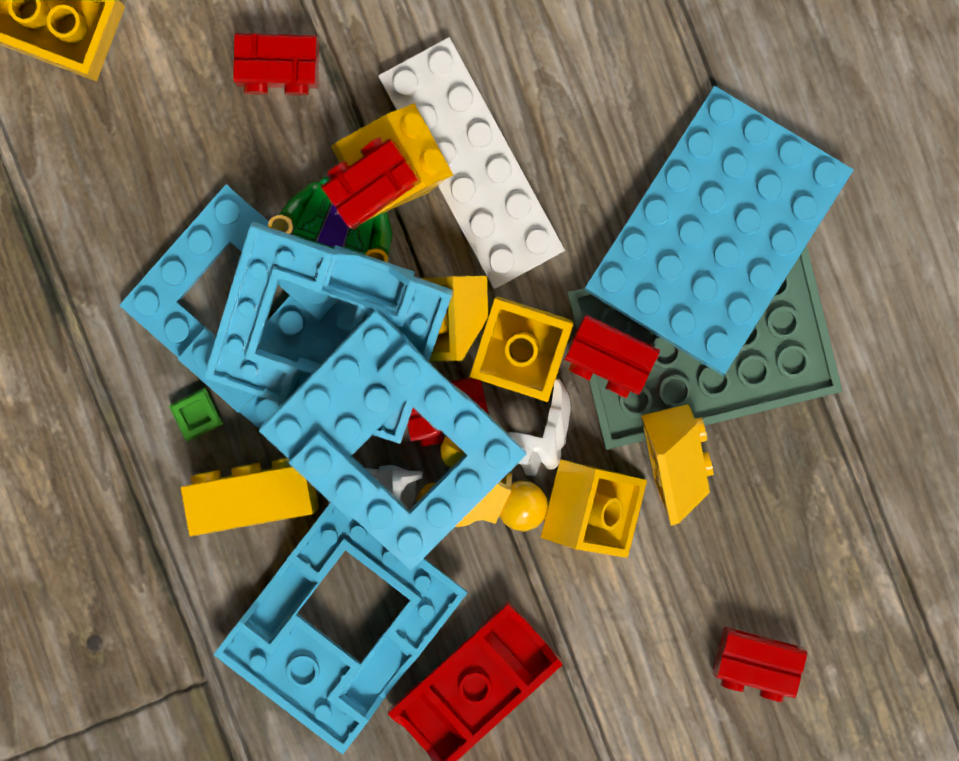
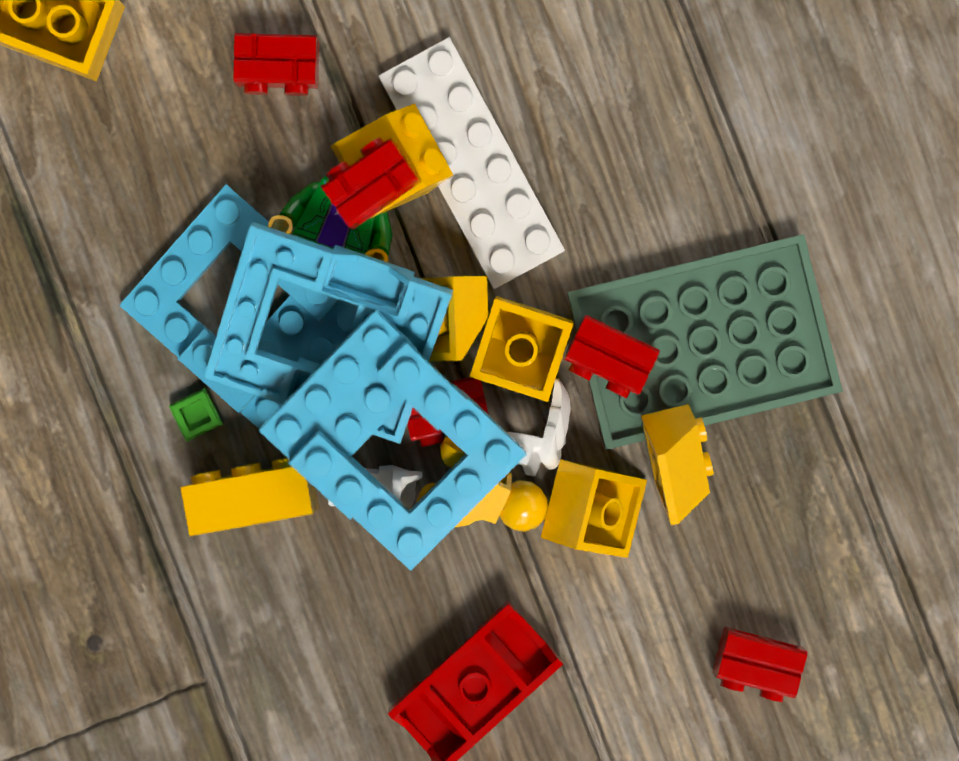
medium azure piece [213,503,468,755] -> none
medium azure plate [585,86,854,377] -> none

